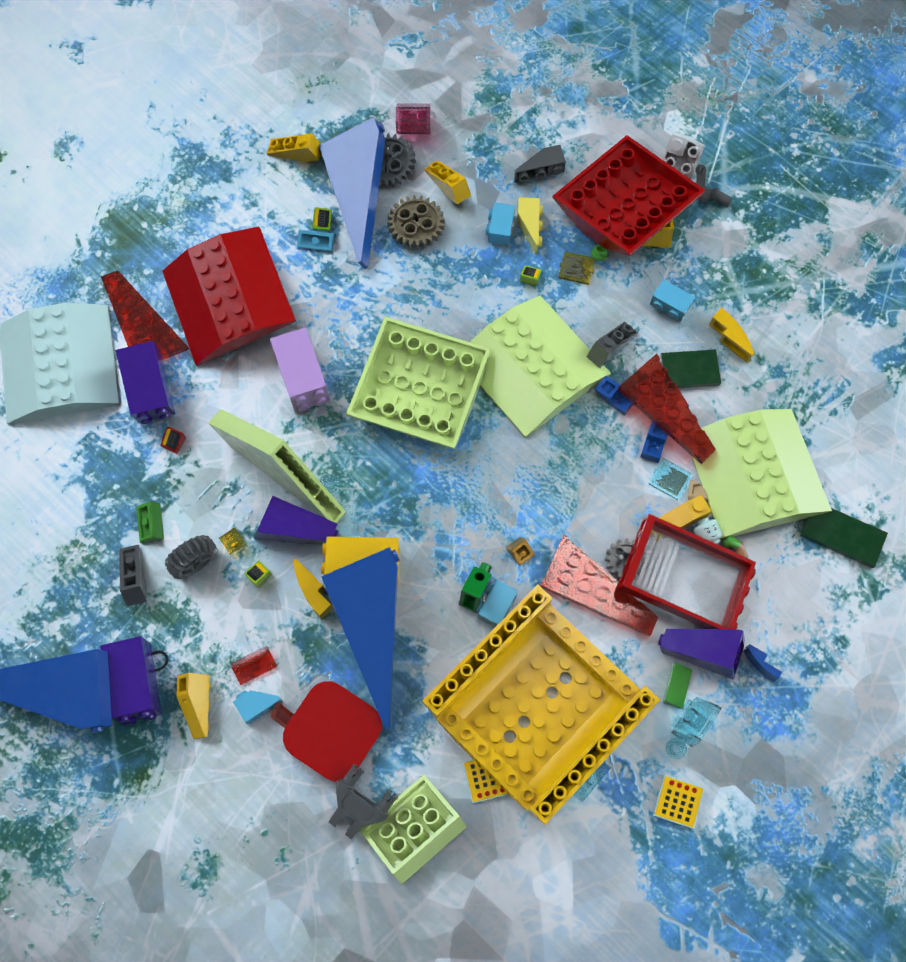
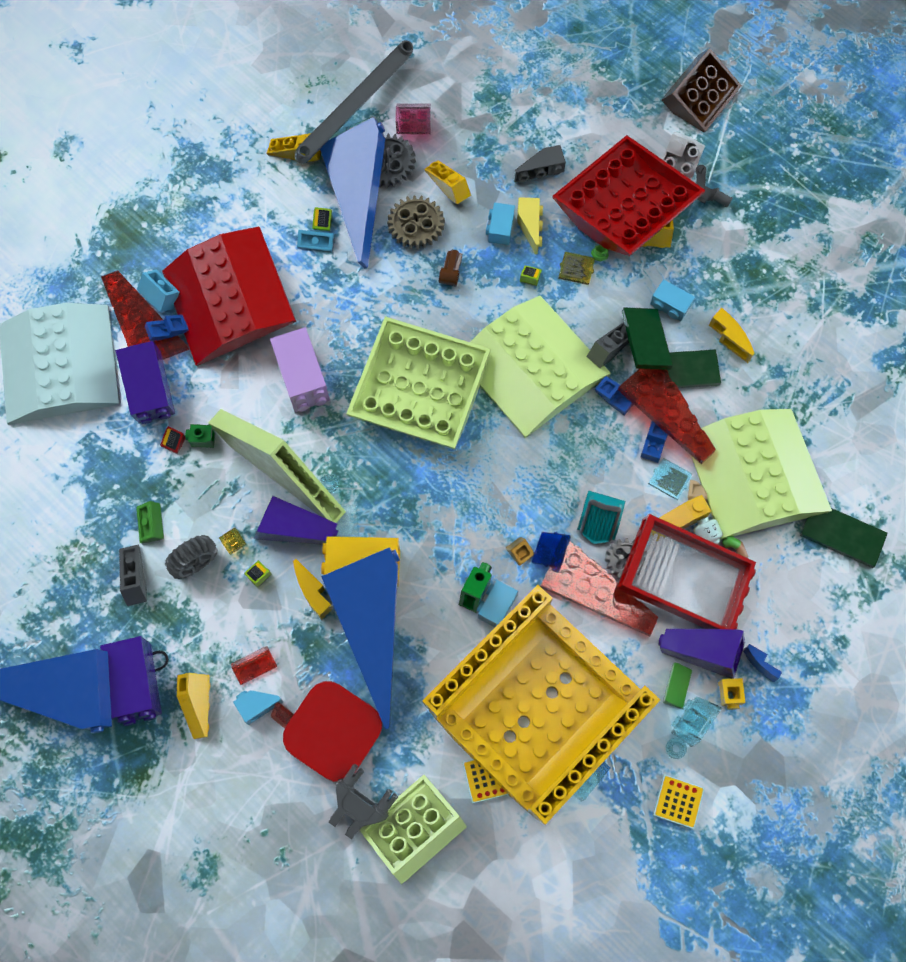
none -> medium azure brick [137,269,179,312]
none -> blue slope [145,314,189,341]
none -> green brick [185,424,216,448]
none -> dark grey piece [295,40,413,164]
none -> reddish brown piece [438,249,463,287]
none -> clear blue piece [531,532,571,567]
none -> teal piece [577,490,626,545]
none -> dark green tile [622,307,673,370]
none -> reddish brown slope [661,48,742,132]
none -> yellow brick [718,678,745,710]

